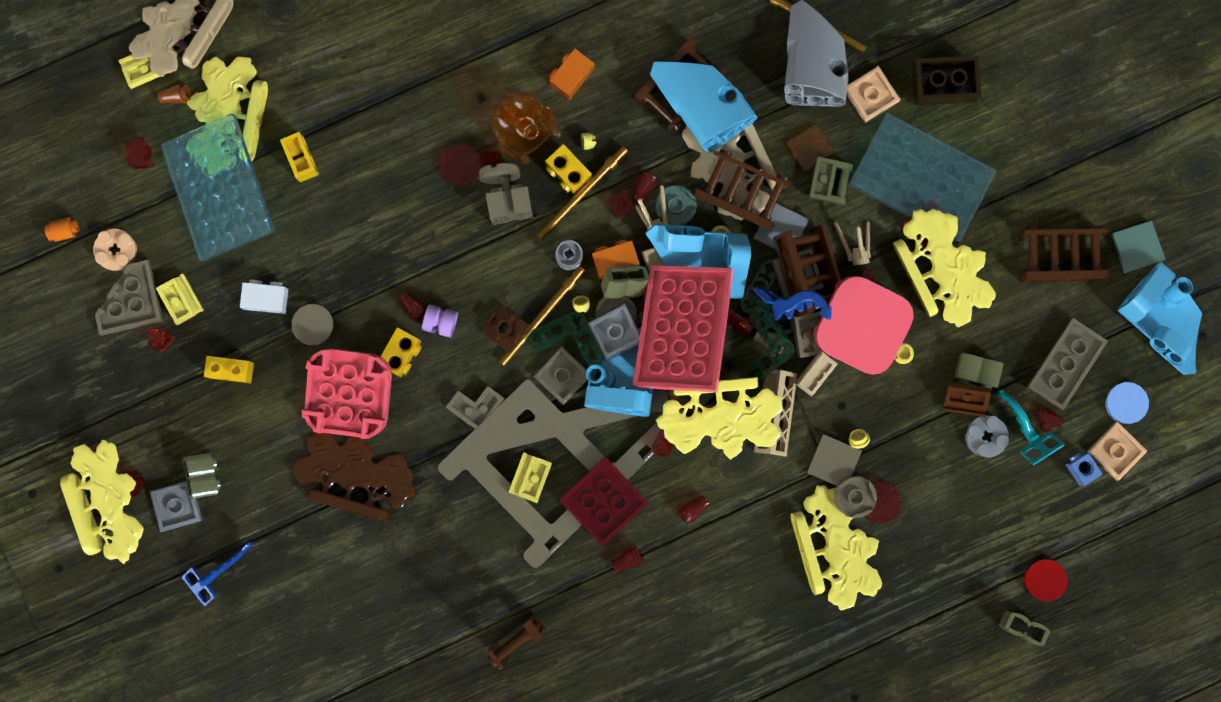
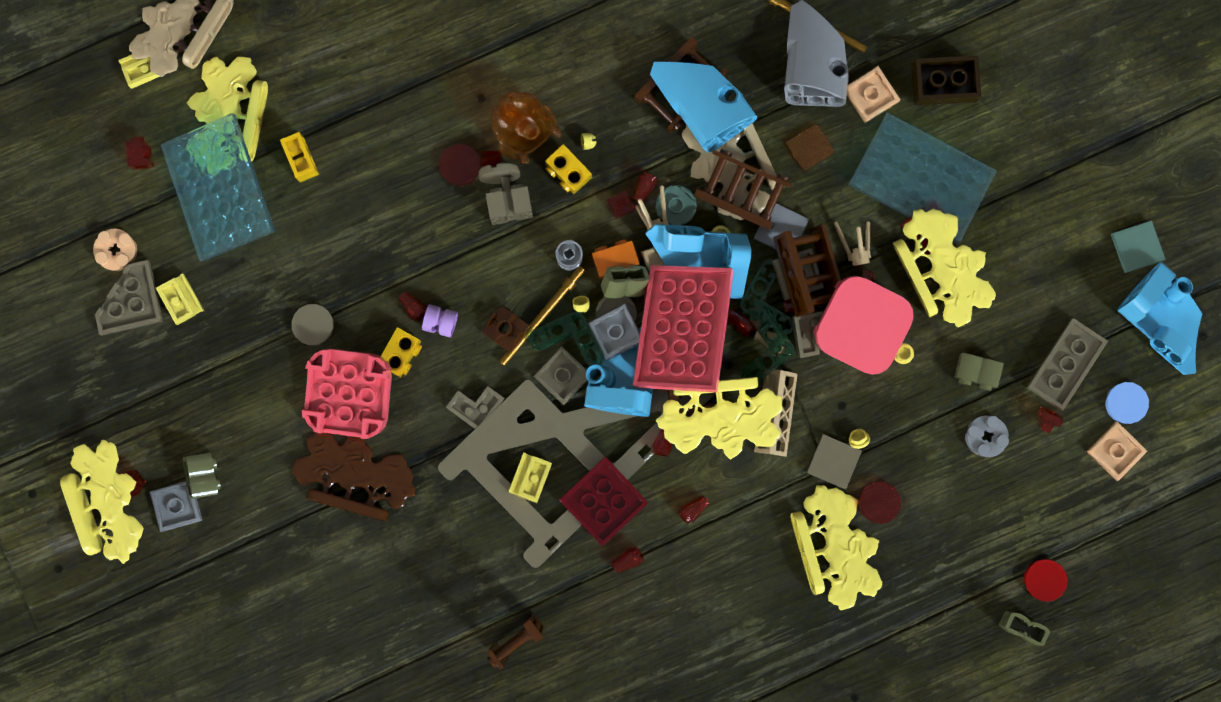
orange brick [45,217,79,242] -> none
clear red tile [146,326,176,353] -> none
dark orange cone [158,83,191,104] -> none
blue piece [182,542,253,607] -> none
yellow brick [204,356,254,383] -> none
white brick [240,280,288,314] -> none
pearl gold bar [536,146,628,240] -> none
orange brick [549,49,595,100] -> none
blue piece [753,287,832,320] -> none
tan plate [795,350,837,397] -> none
olive plate [808,157,853,206] -> none
dark tan tile [834,476,877,518] -> none
reddish brown plate [943,382,991,417] -> none
teal piece [997,390,1064,466] -> none
reddish brown fence [1020,225,1110,282] -> none
medium blue brick [1065,452,1103,486] -> none

